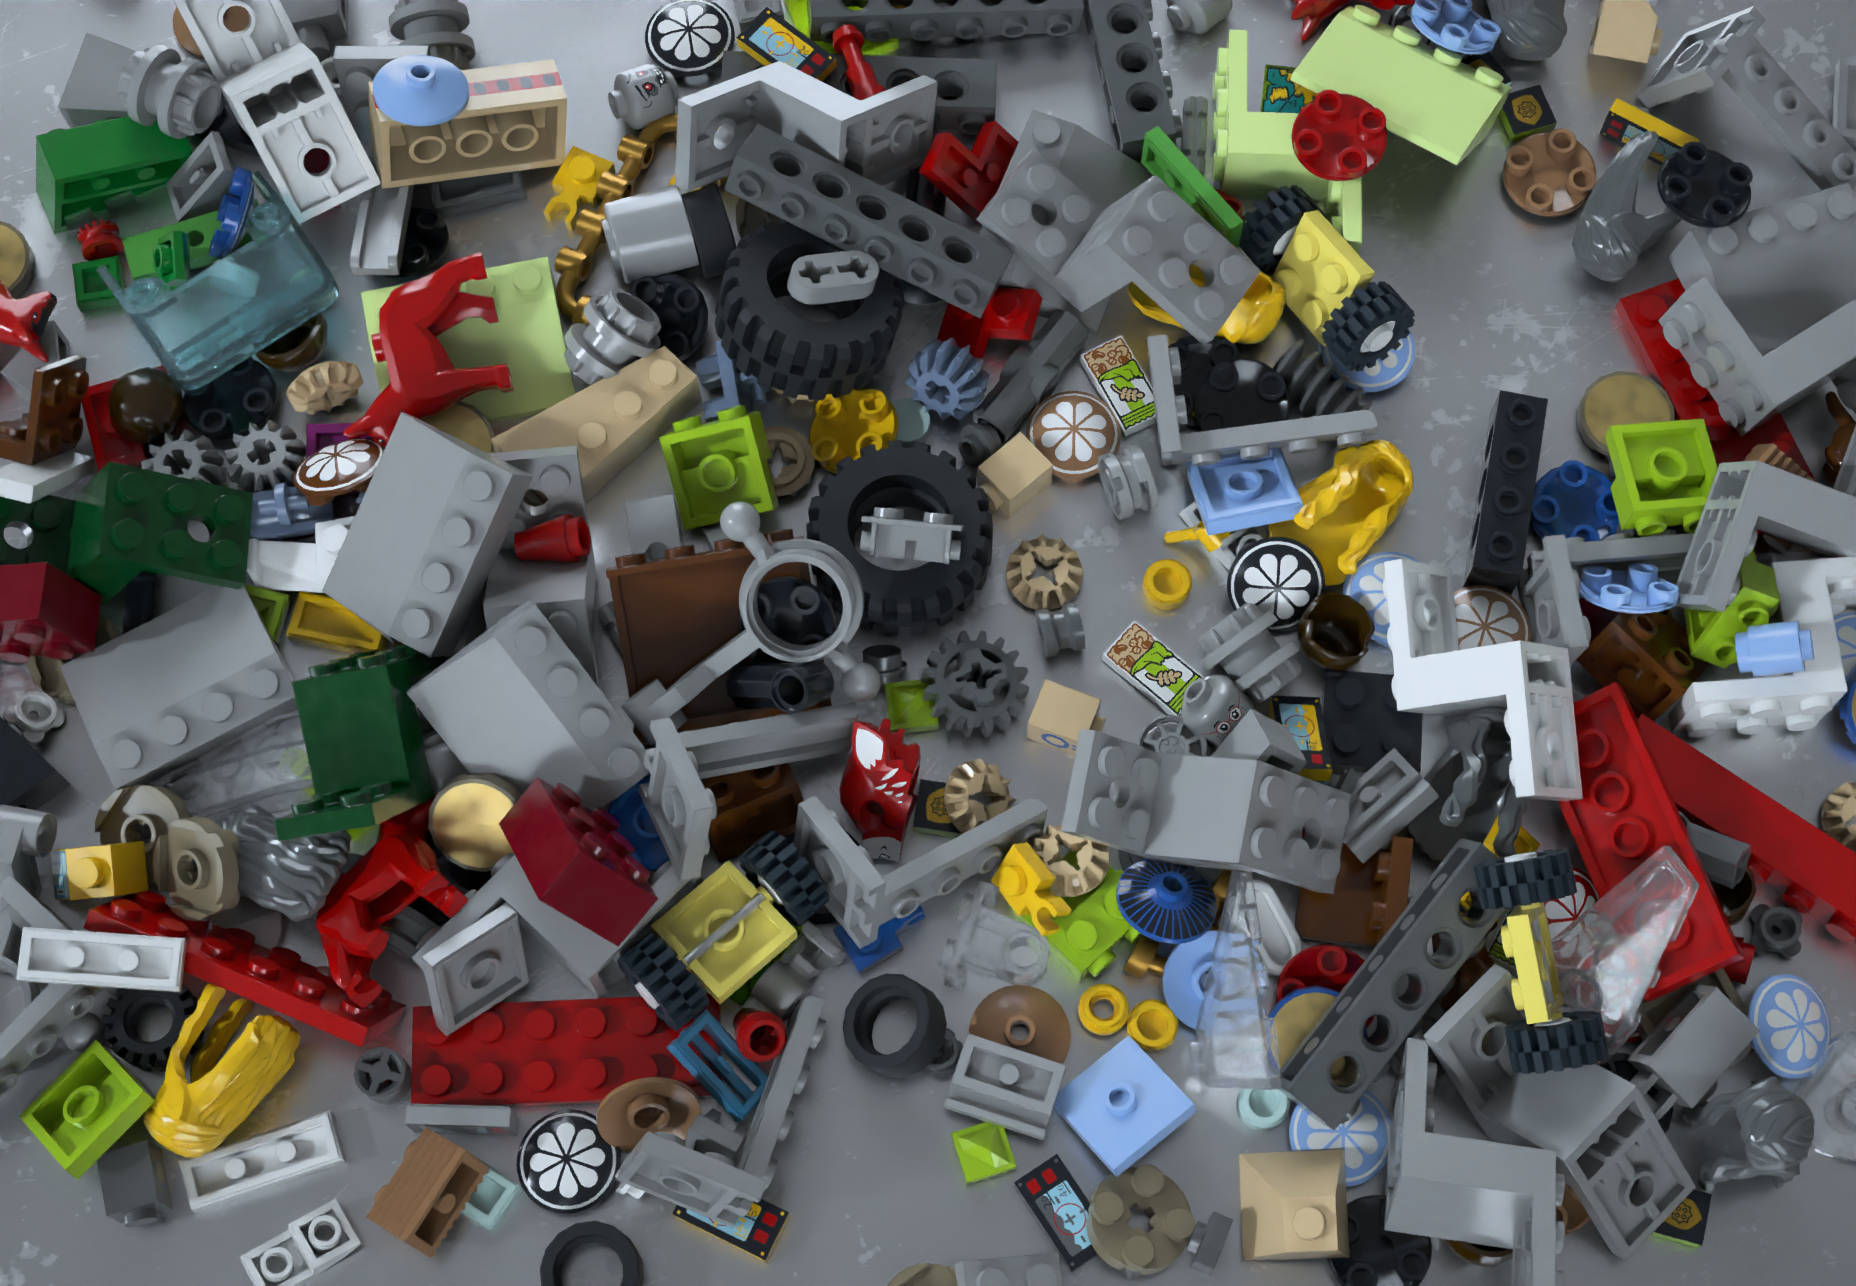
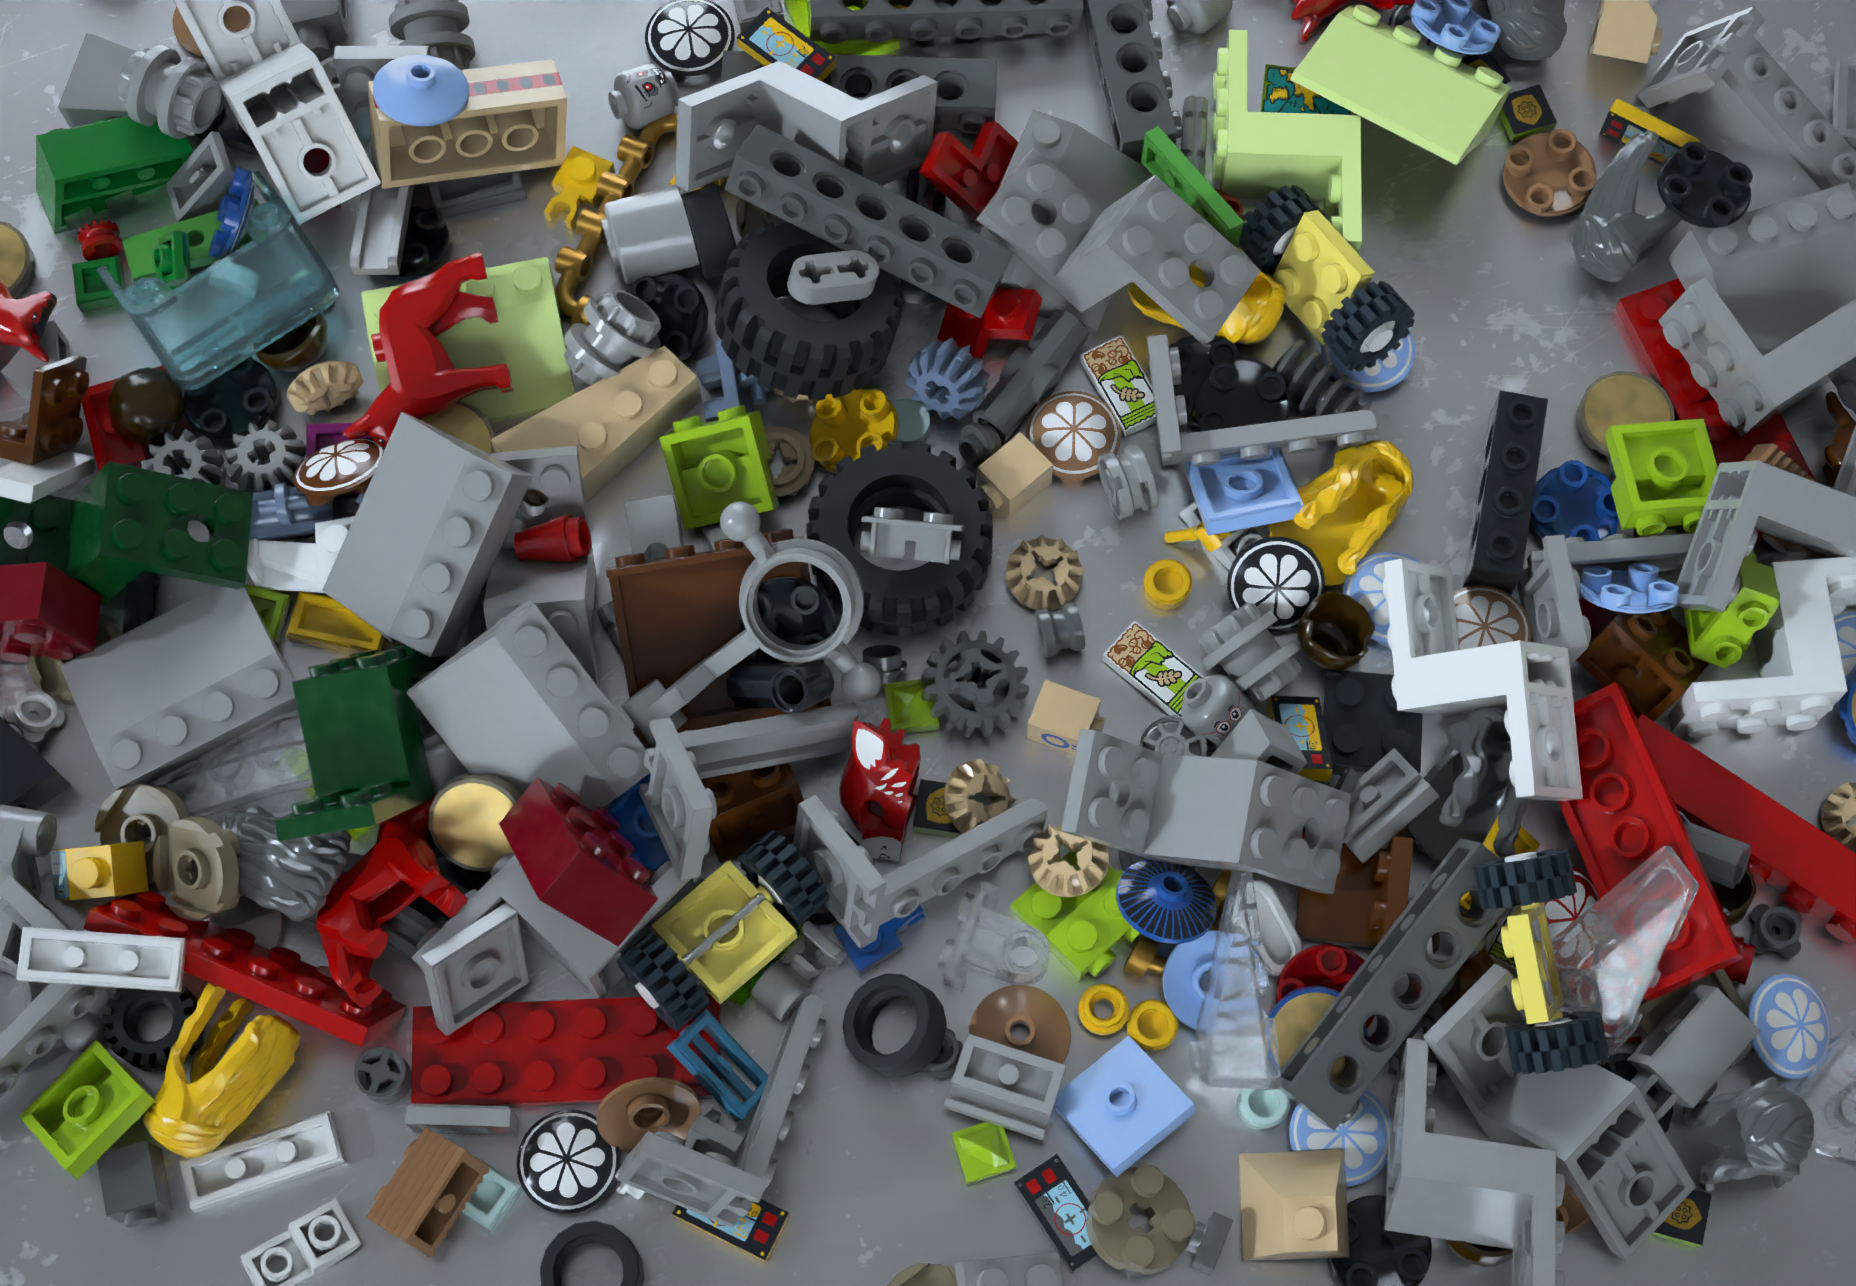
red cone [733,1008,787,1063] -> none
red piece [832,25,886,101] -> none
yellow plate [991,842,1072,936] -> none
red dish [1291,90,1387,181] -> none
light blue brick [1735,620,1814,677] -> none

